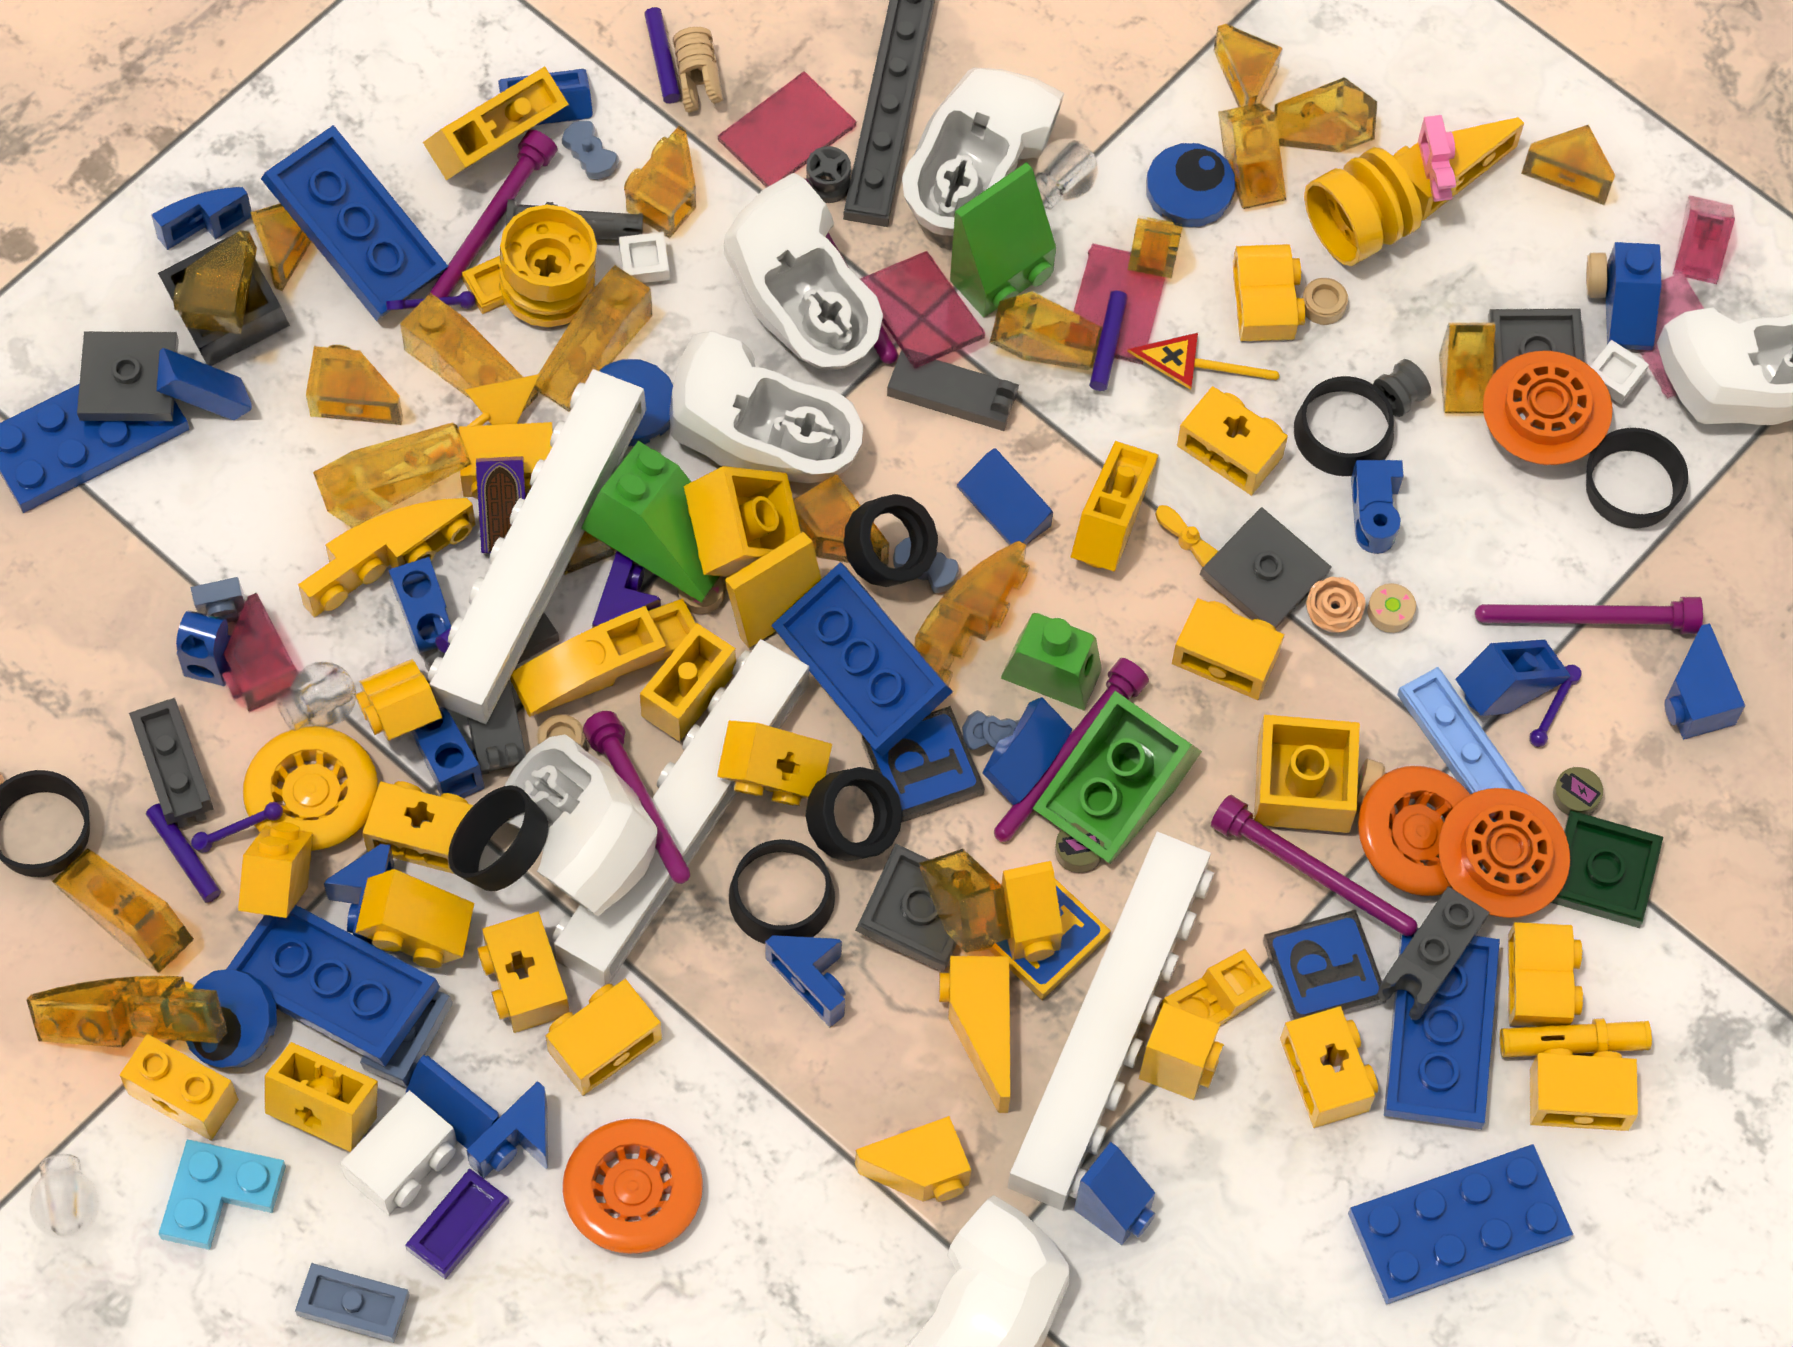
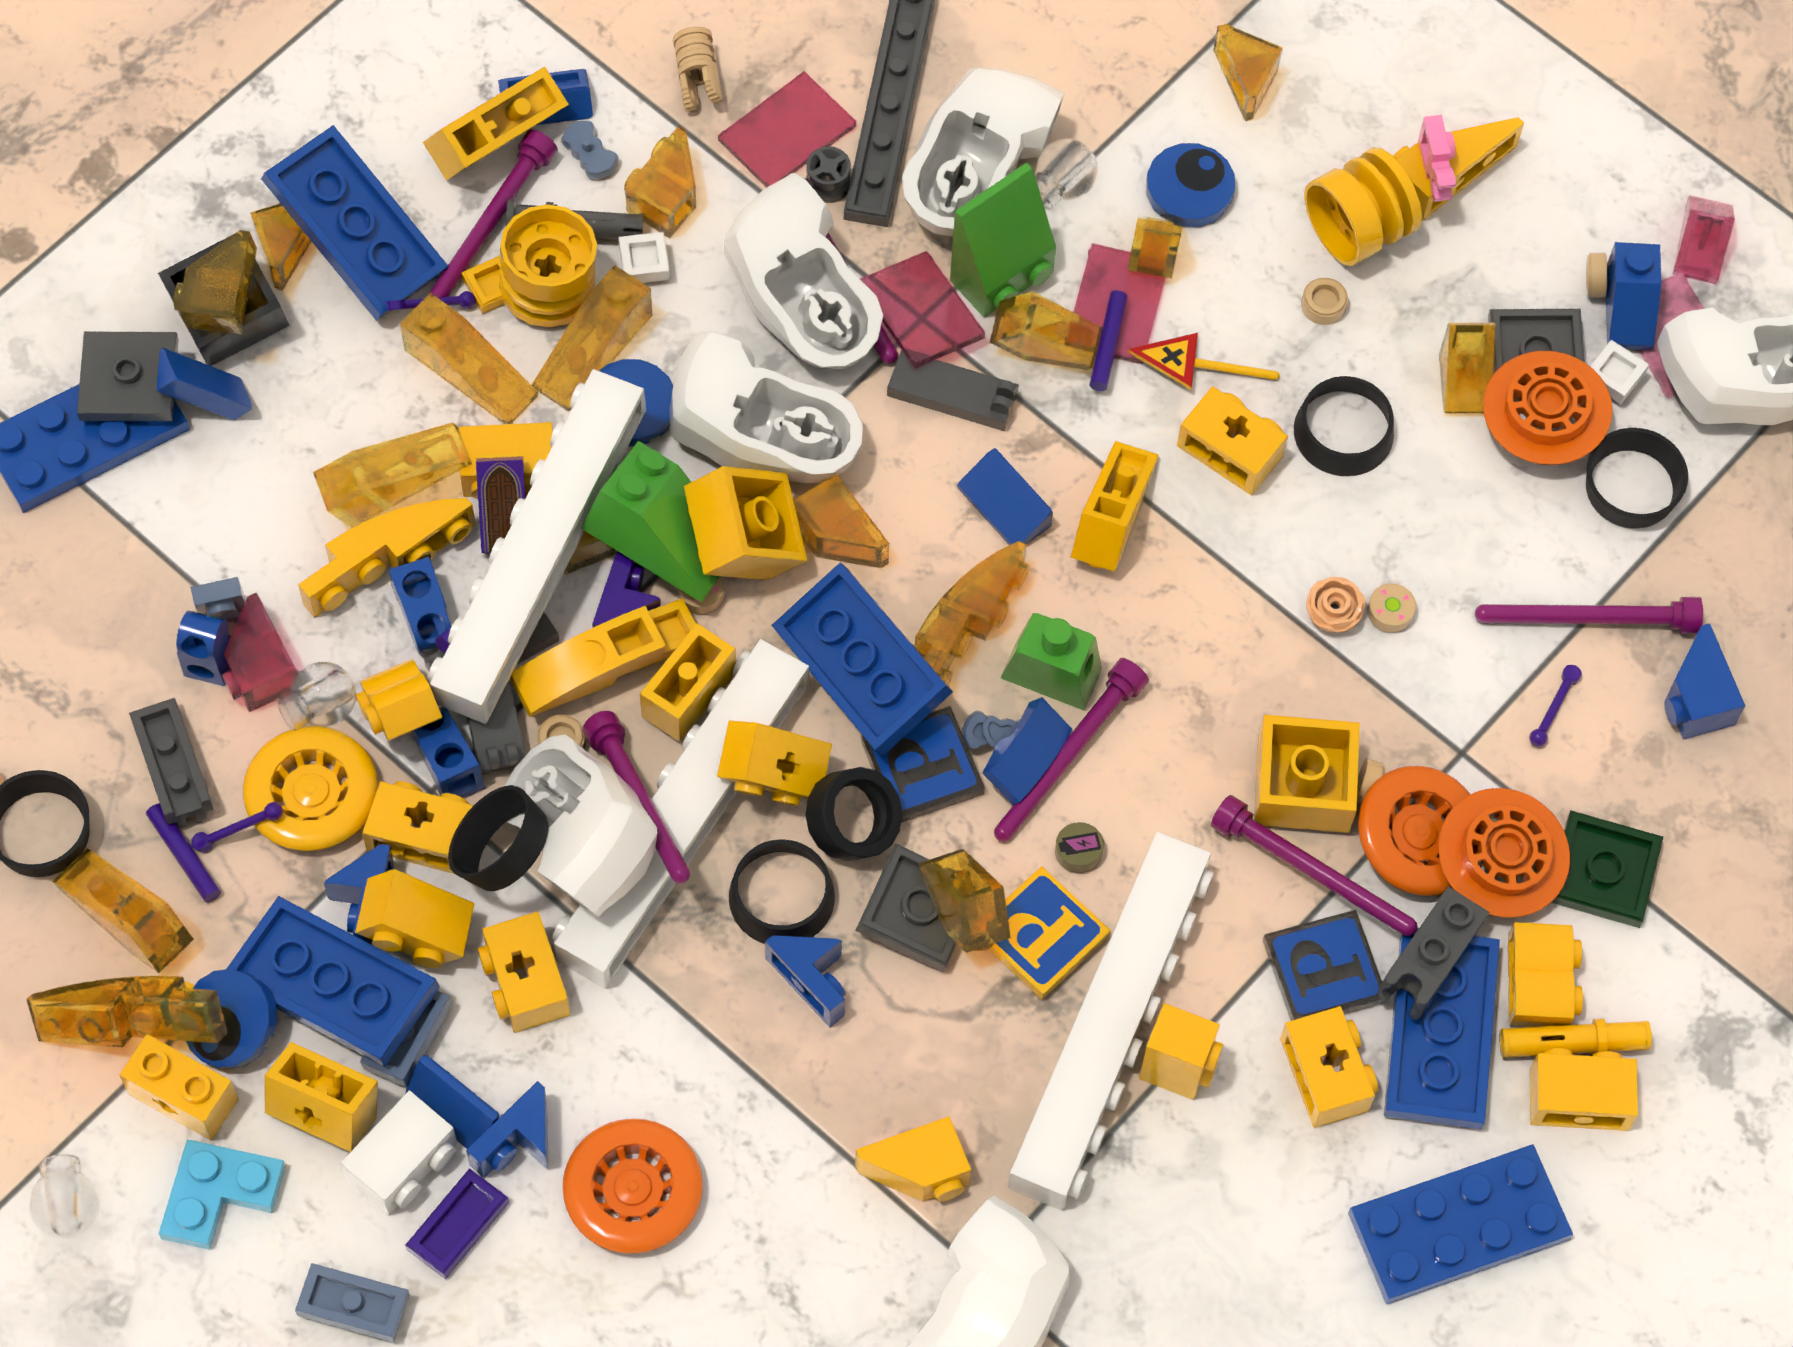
blue slope [151,187,253,250] -> none
yellow brick [238,822,313,918] -> none
clear yellow slope [306,345,403,425] -> none
yellow piece [416,374,539,473] -> none
yellow brick [545,978,662,1096] -> none
dark purple piece [644,7,681,104] -> none
yellow tile [725,532,821,648] -> none
black tyre [843,494,938,587] -> none
sand blue piece [893,537,959,594] -> none
yellow slope [939,956,1010,1113] -> none
yellow slope [999,861,1063,962] -> none
bright green slope [1032,691,1202,864] -> none
blue slope [1074,1142,1156,1245] -> none
yellow piece [1155,505,1218,567] -> none
yellow slope [1159,949,1273,1026] -> none
yellow brick [1171,598,1285,700] -> none
dark grey plate [1199,507,1332,628] -> none
clear yellow slope [1218,103,1286,209] -> none
yellow brick [1233,244,1305,341] -> none
clear yellow slope [1271,77,1377,153] -> none
blue leg [1351,460,1404,554] -> none
dark grey wheel [1373,359,1431,417] -> none
light blue tile [1397,667,1529,822] -> none
blue slope [1455,639,1571,716] -> none
clear yellow slope [1521,124,1616,205] -> none
olive tile [1553,767,1603,815] -> none

